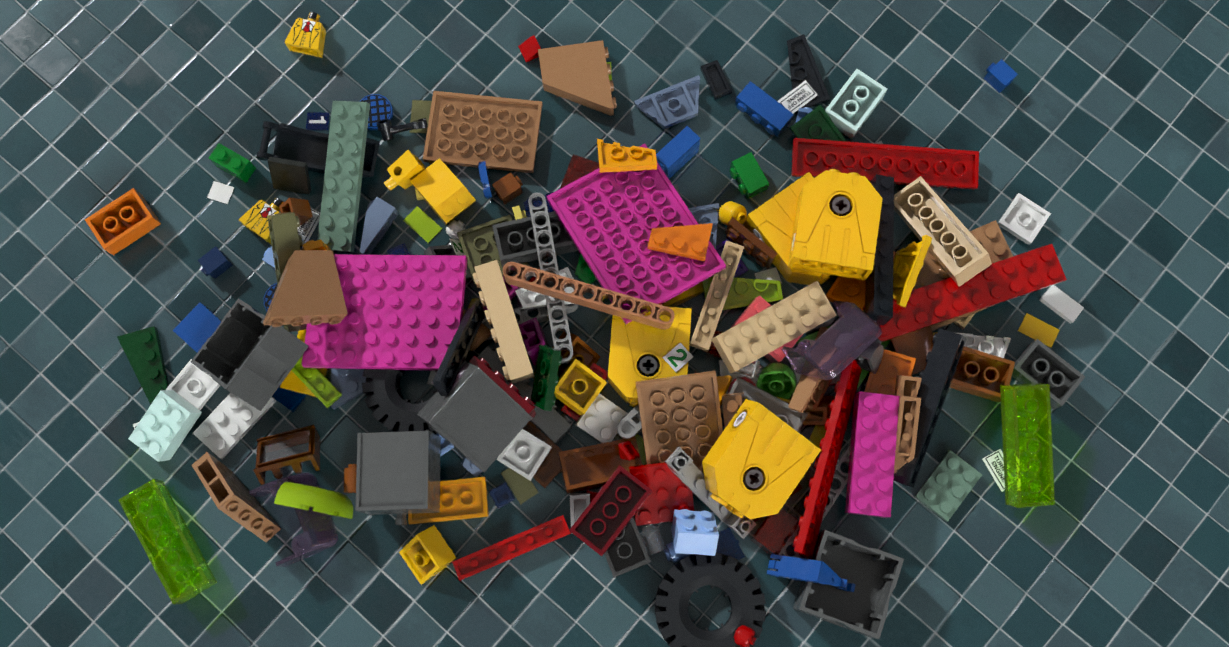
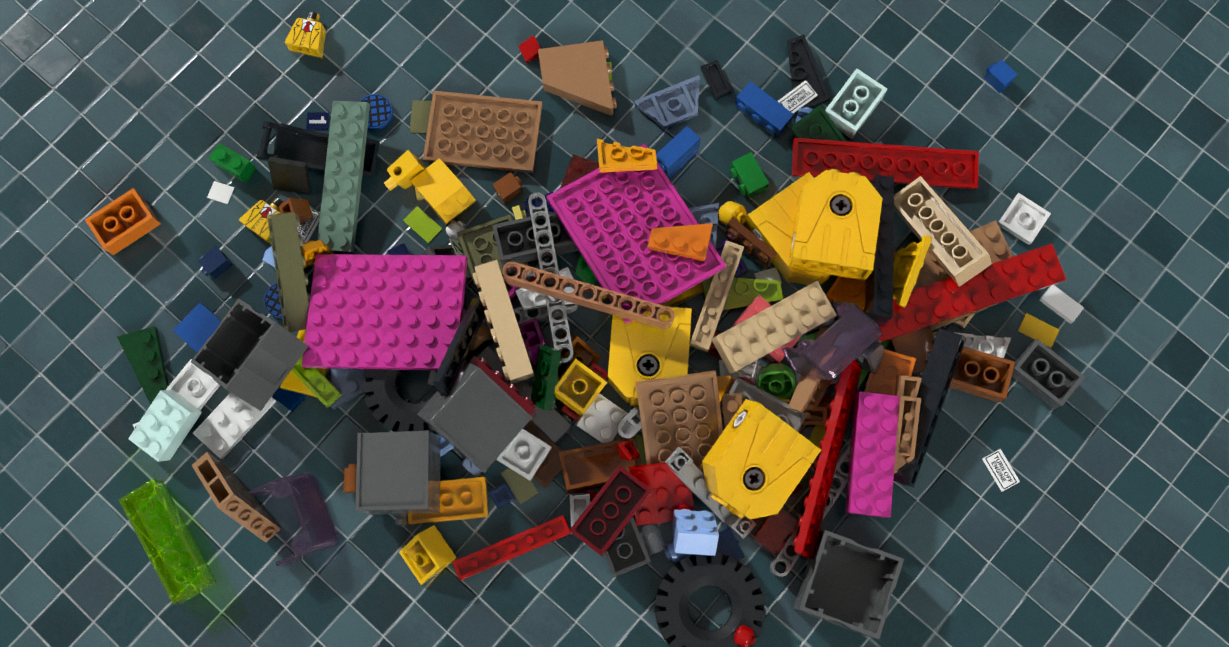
reddish brown window [253,425,320,485] -> none
medium nougat slope [263,250,348,327] -> none
lime brick [274,482,353,519] -> none
sand blue slope [360,197,399,255] -> none
black brick [376,118,427,141] -> none
blue tile [478,161,493,199] -> none
white sticker [663,343,693,372] -> none
blue hinge [766,554,856,592] -> none
sand green plate [914,450,982,522] -> none
clear neon green brick [1000,383,1055,508] -> none

